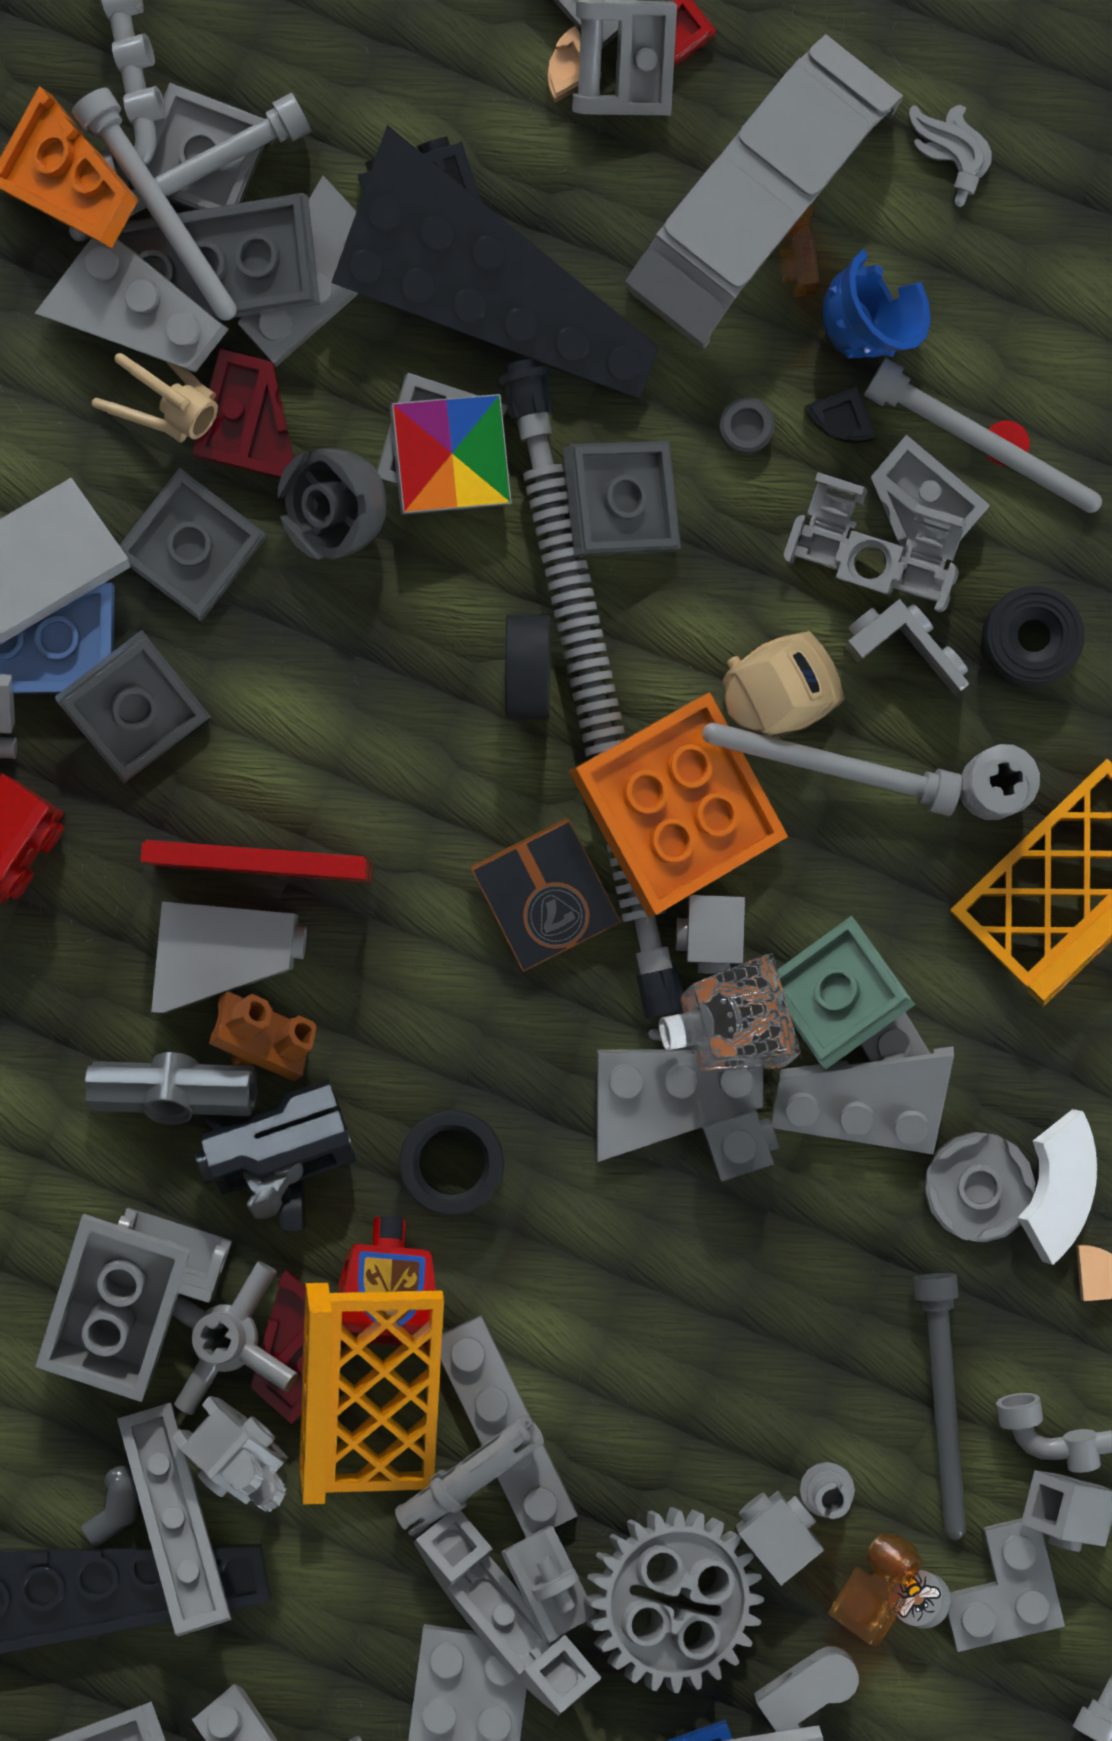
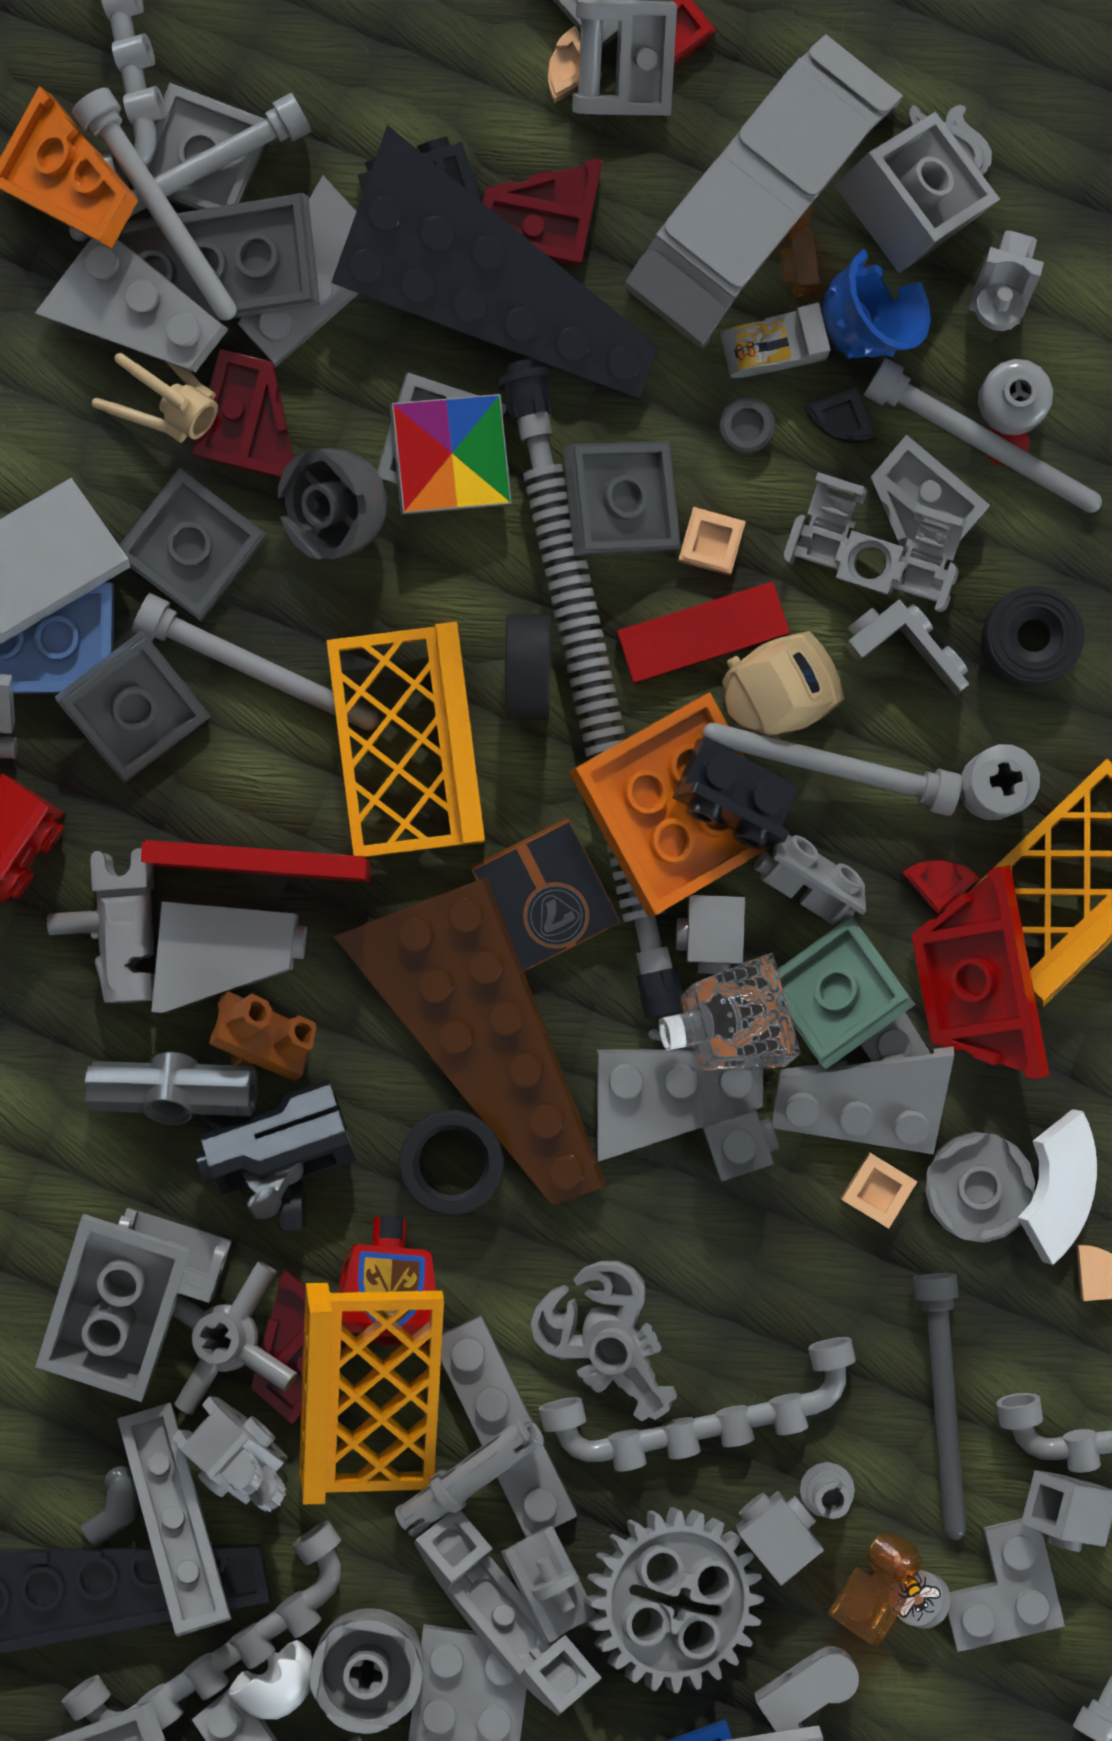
none -> light grey piece [47,848,155,1003]
none -> light grey bar [61,1520,341,1729]
none -> light grey piece [131,593,380,731]
none -> white hair [229,1640,313,1720]
none -> light grey brick [310,1608,424,1734]
none -> light orange fence [326,622,485,857]
none -> reddish brown wing [333,877,607,1206]
none -> dark red wing [482,159,602,267]
none -> light grey animal [531,1260,677,1422]
none -> light grey bar [539,1337,856,1472]
none -> red tile [617,581,790,684]
none -> black bracket [672,736,799,850]
none -> light nougat tile [678,507,746,576]
none -> light grey leg [720,303,831,378]
none -> light grey hinge [754,834,866,924]
none -> light grey slope [834,111,1000,273]
none -> light nougat tile [840,1152,917,1228]
none -> red tile [901,860,980,915]
none -> red wing [911,865,1050,1079]
none -> light grey hips [967,230,1044,331]
none -> light grey head [978,359,1053,436]

